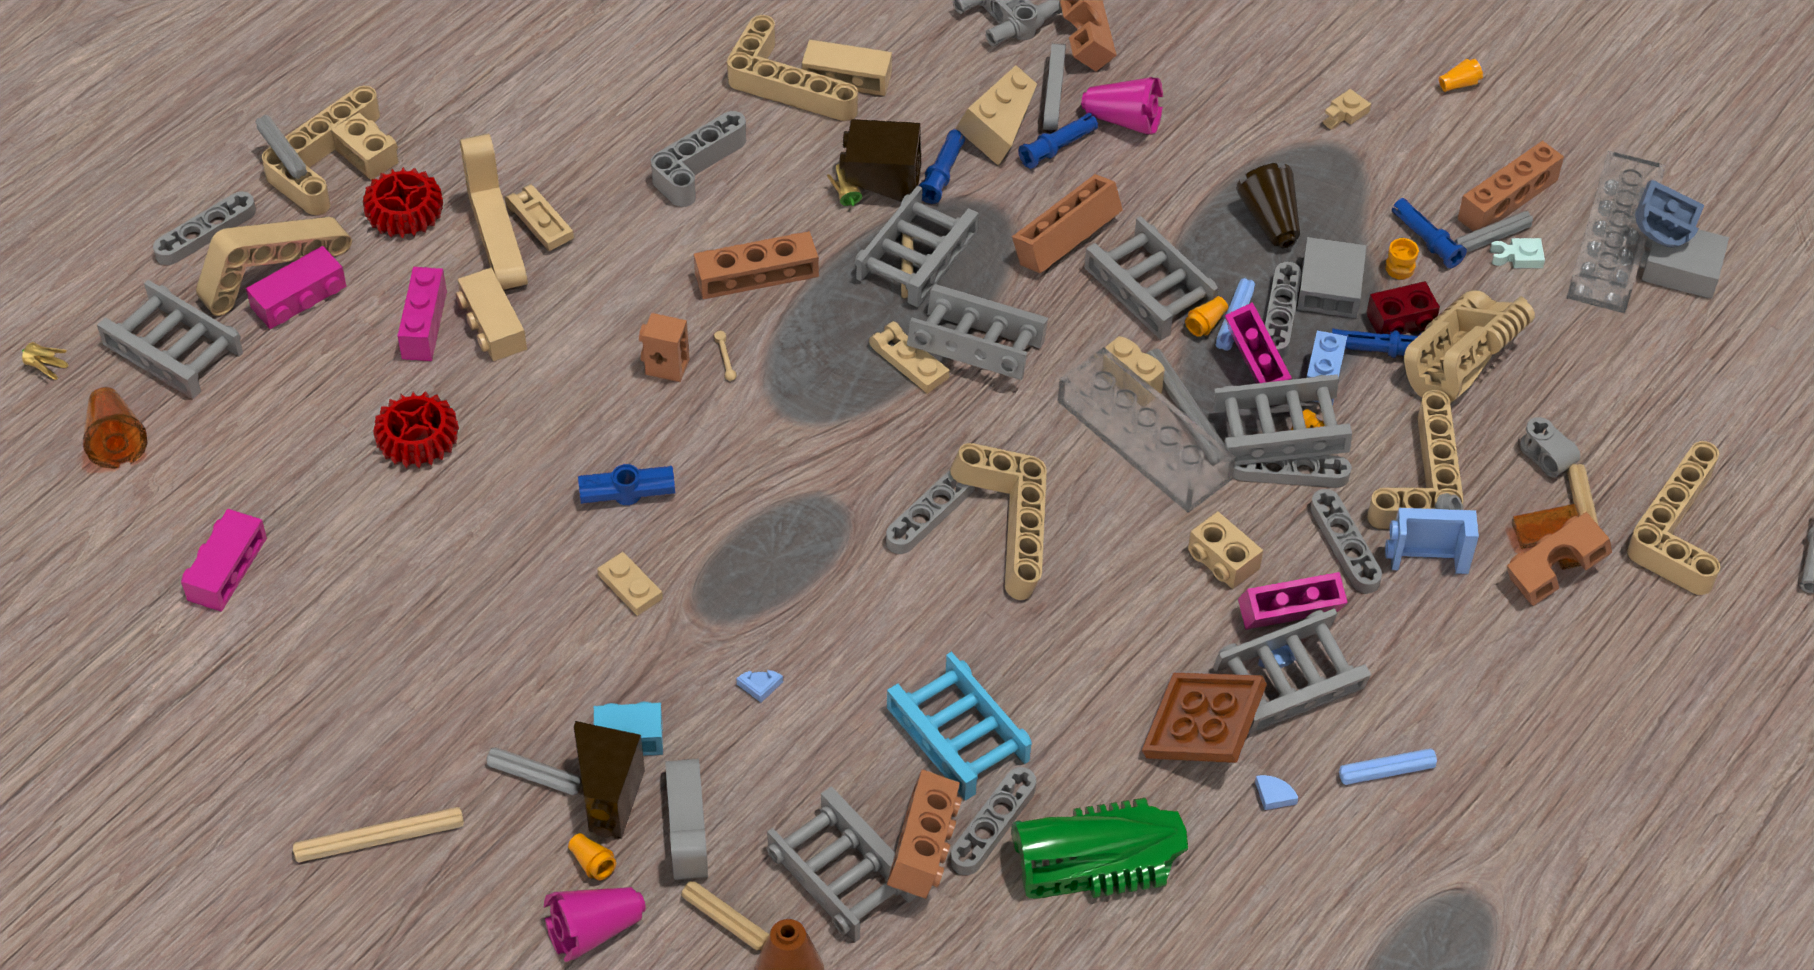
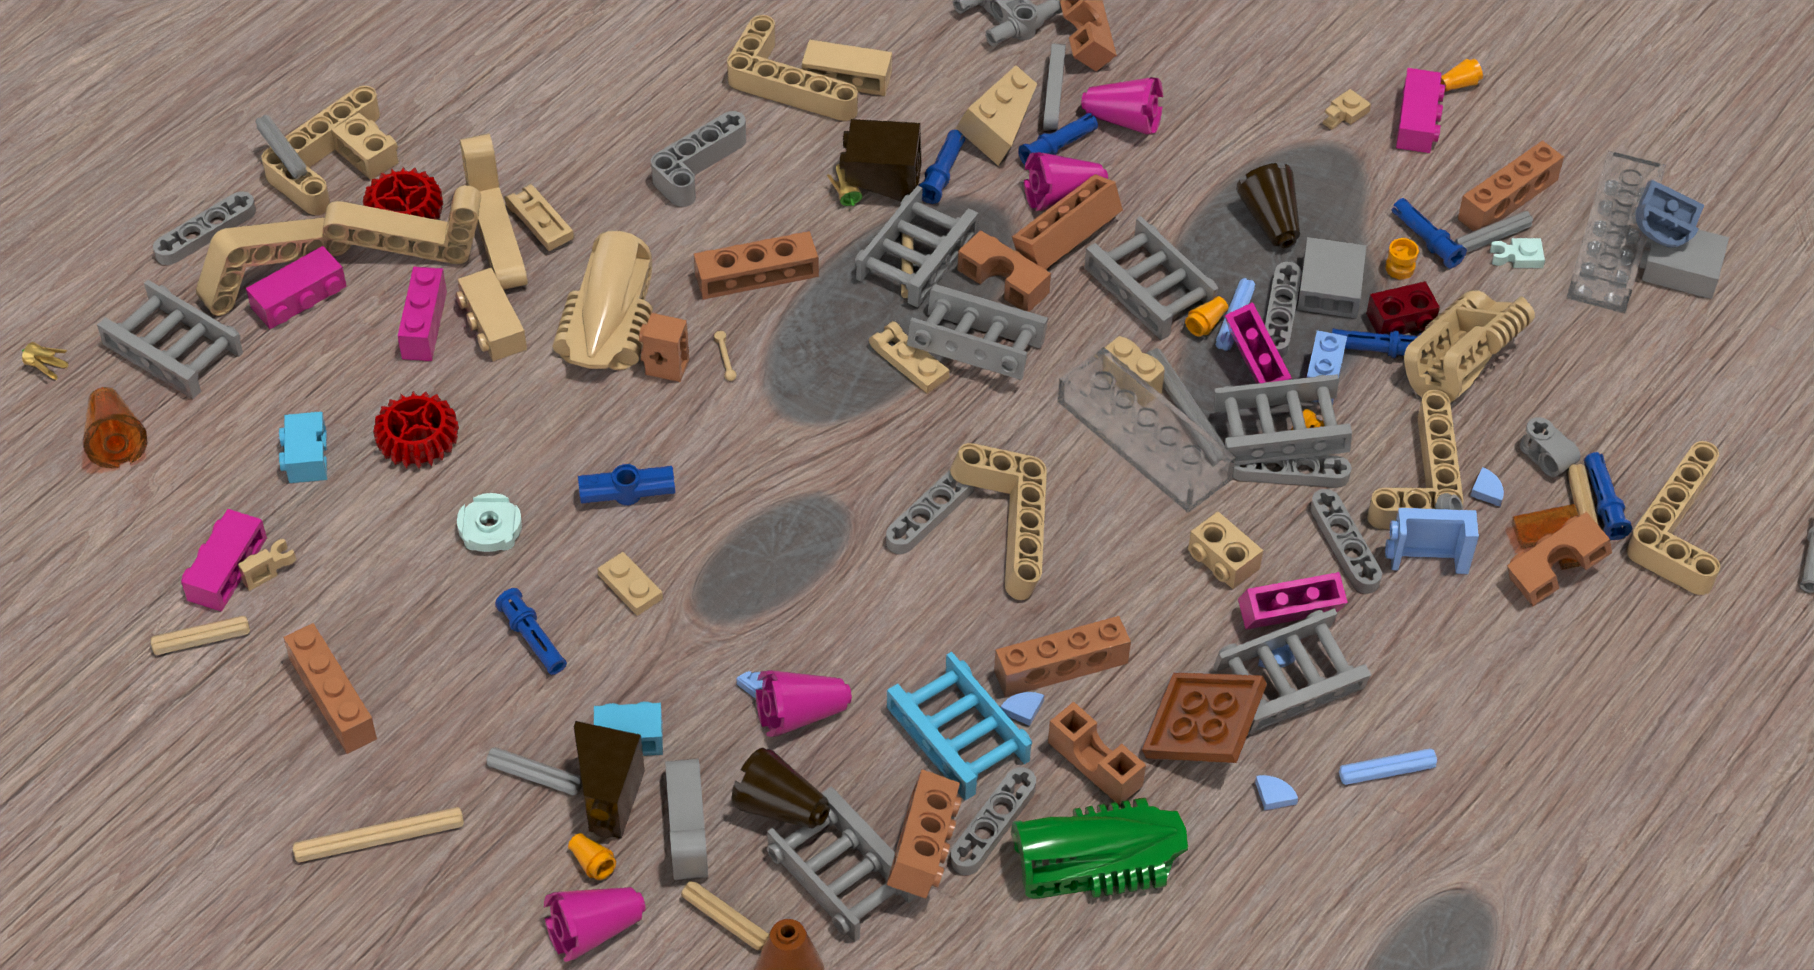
none -> tan axle [151,616,250,655]
none -> tan plate [238,539,296,591]
none -> medium azure brick [279,412,327,483]
none -> nougat brick [283,623,377,754]
none -> tan beam [323,185,481,264]
none -> light aqua plate [457,493,522,552]
none -> blue pin [495,588,567,675]
none -> tan connector [552,231,653,370]
none -> dark brown cone [731,748,830,829]
none -> dark pink cone [756,670,852,737]
none -> nougat arch [957,230,1051,312]
none -> nougat brick [994,616,1131,698]
none -> light blue tile [1000,692,1045,726]
none -> dark pink cone [1024,152,1108,211]
none -> nougat arch [1048,702,1146,806]
none -> dark pink brick [1396,68,1445,153]
none -> light blue tile [1471,467,1504,507]
none -> blue pin [1584,452,1633,540]

